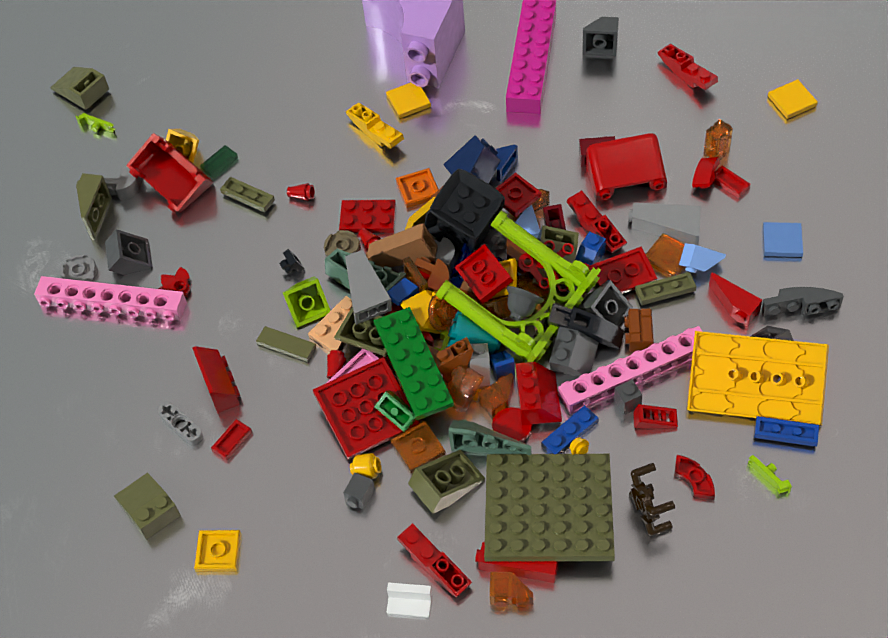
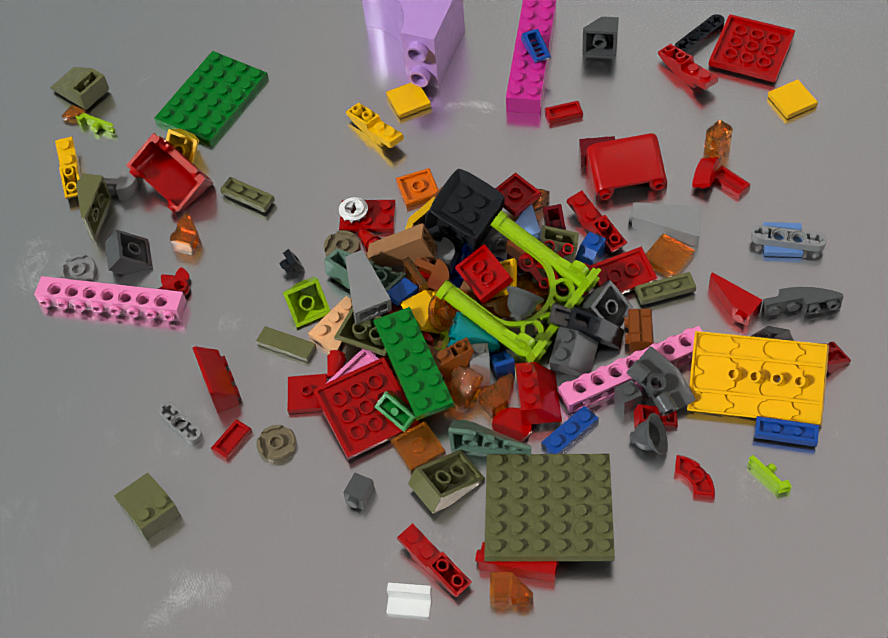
yellow tile [194,530,241,572] -> none
clear green tile [200,145,238,178] -> none
red cone [287,183,315,201] -> none
yellow head [350,453,382,479] -> none
dark blue slope [443,135,501,184] -> none
blue slope [495,144,518,182] -> none
yellow plate [569,437,589,455] -> none
dark brown plate [629,463,675,536] -> none
light blue slope [679,243,726,273] -> none
none -> yellow slope [55,136,81,199]
none -> clear orange tile [62,105,86,121]
none -> green plate [154,51,268,146]
none -> clear orange slope [170,212,201,256]
none -> dark tan tile [256,425,297,463]
none -> red plate [287,374,327,414]
none -> white gear [339,197,368,223]
none -> blue slope [521,29,551,63]
none -> red tile [545,101,583,125]
none -> dark grey panel [626,346,695,416]
none -> dark grey hat [630,413,668,456]
none -> black beam [675,14,725,54]
none -> red plate [708,14,795,82]
none -> light grey beam [751,225,827,252]
none -> red slope [819,342,851,374]

